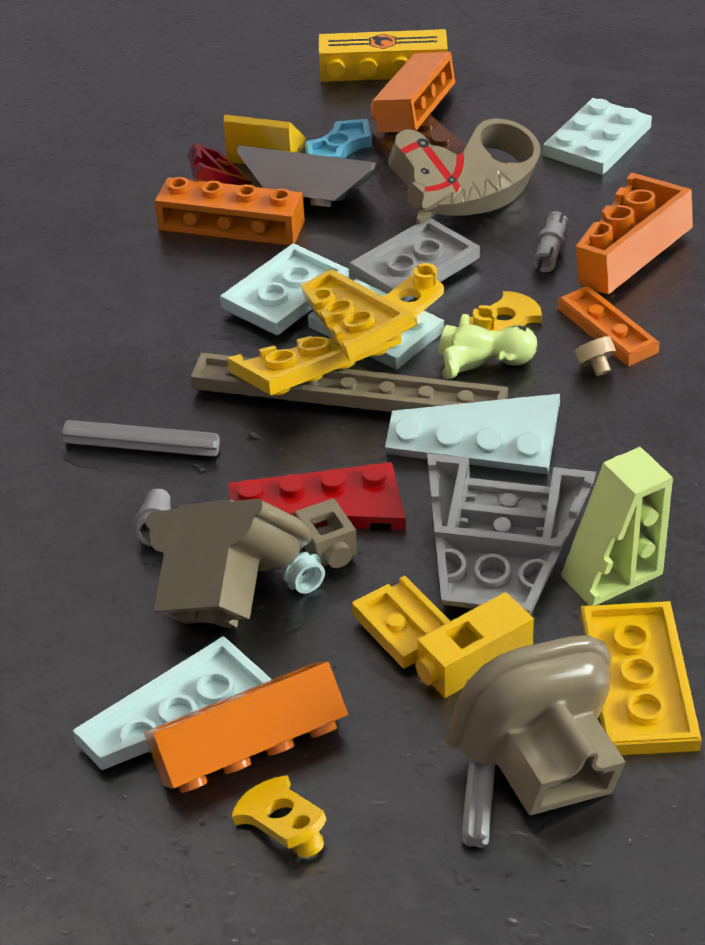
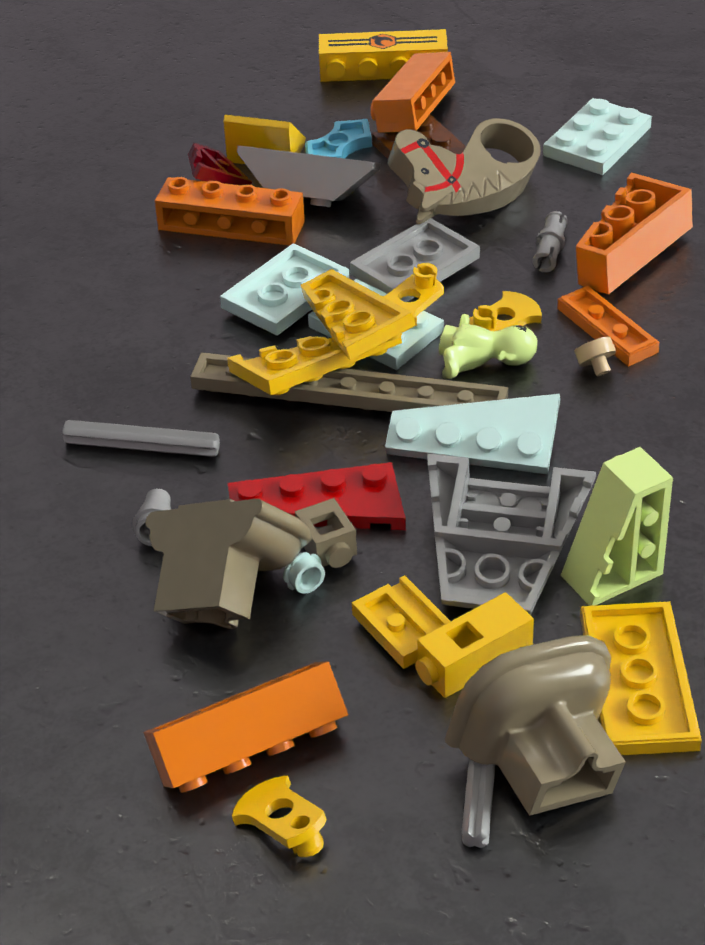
light aqua wing [73,636,272,770] -> none

